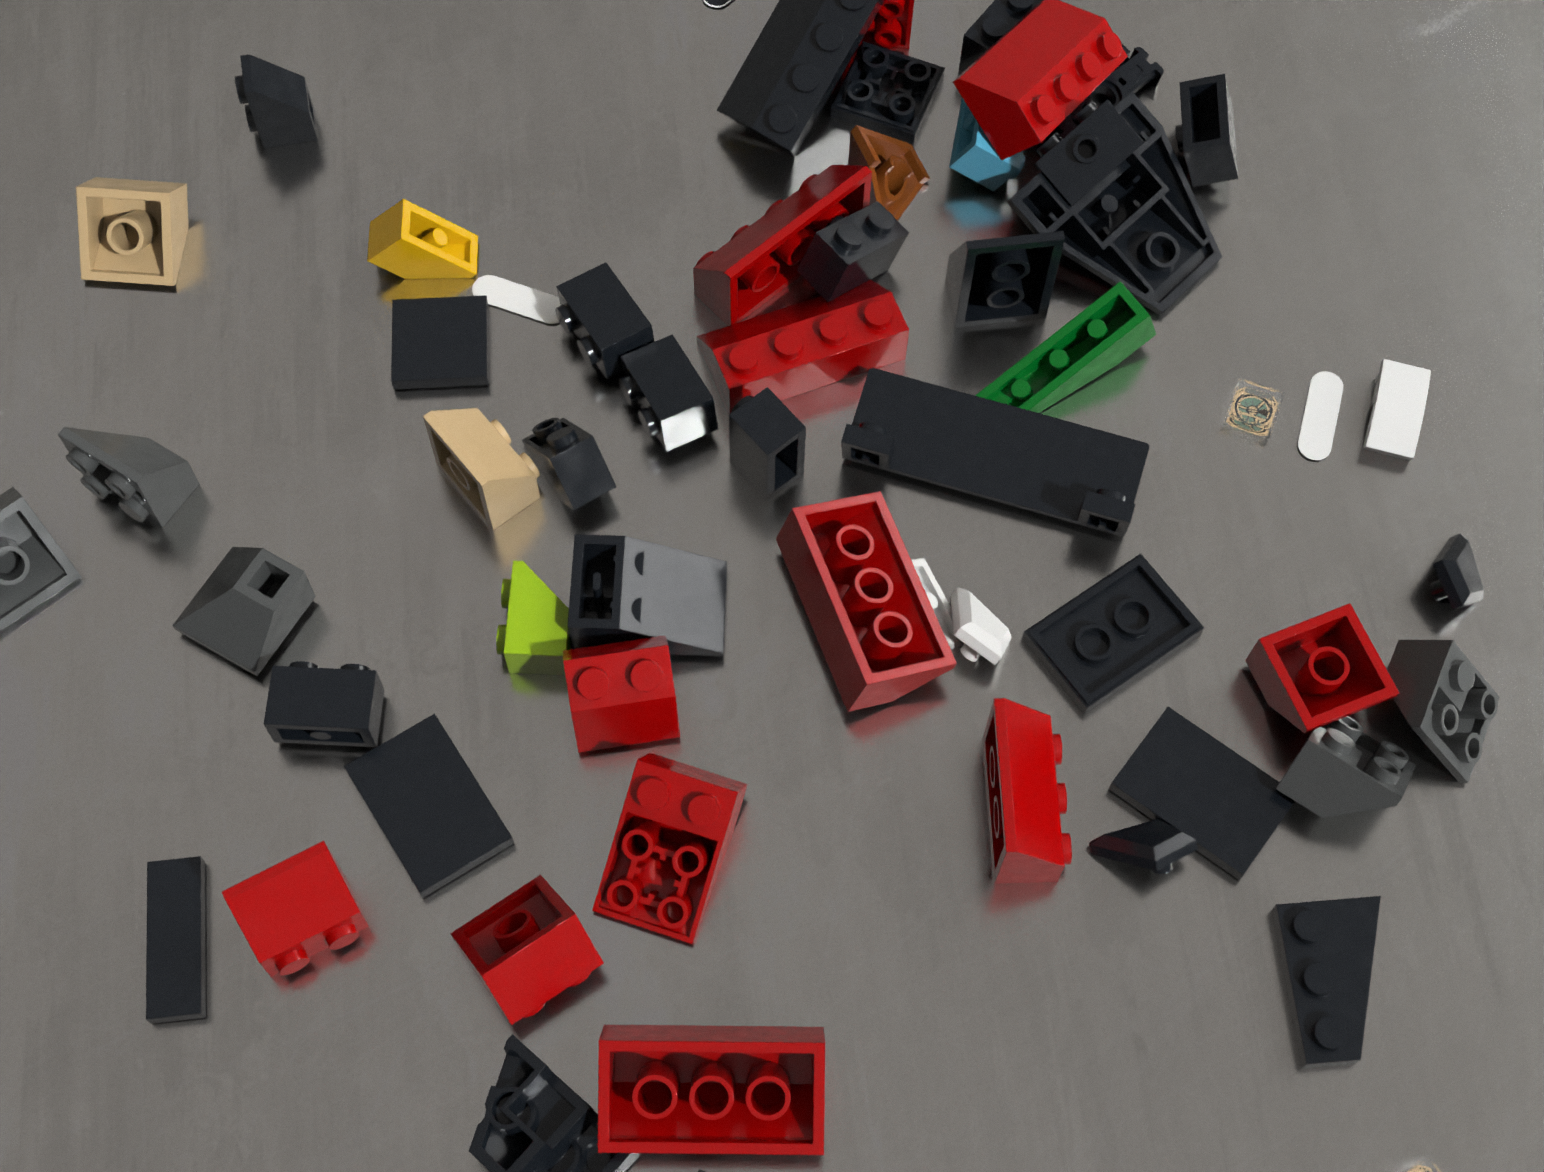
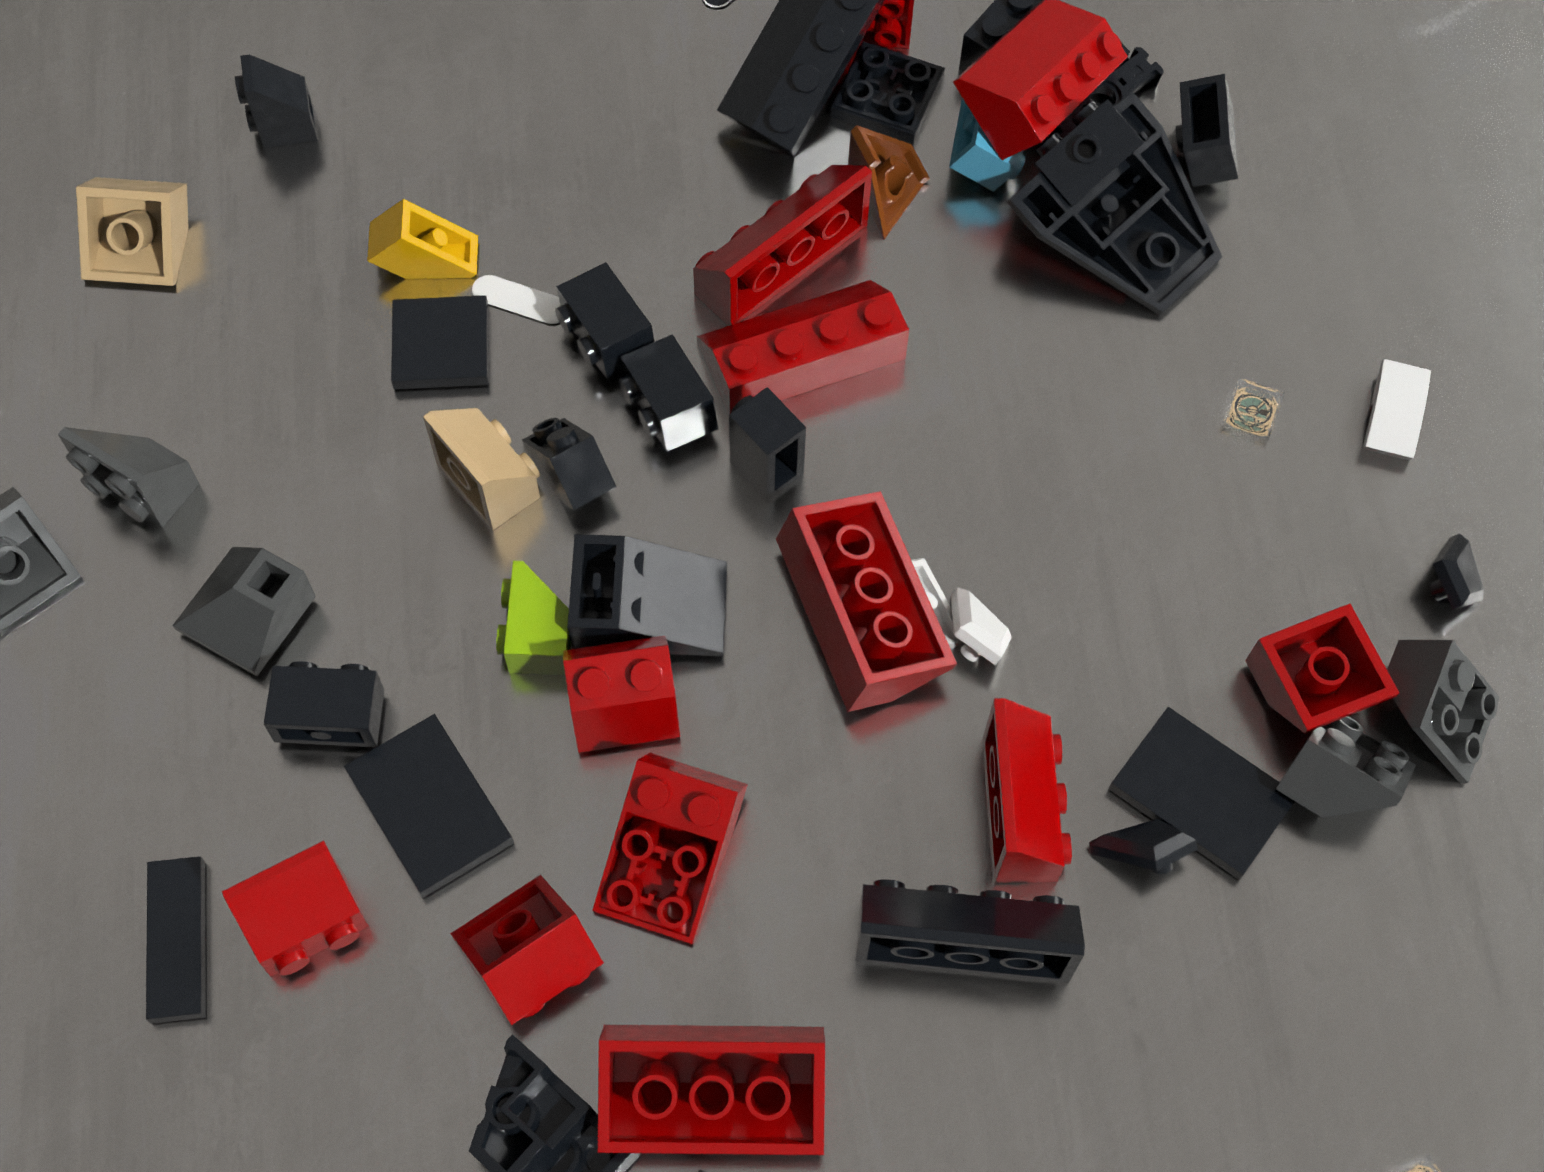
black brick [797,201,909,302] -> none
black bracket [841,368,1149,537] -> none
black slope [945,231,1065,328] -> none
green slope [975,281,1156,413] -> none
black tile [1022,553,1204,715] -> none
black wing [1271,896,1381,1069] -> none
white sticker [1298,371,1343,460] -> none
none -> black slope [855,879,1085,983]

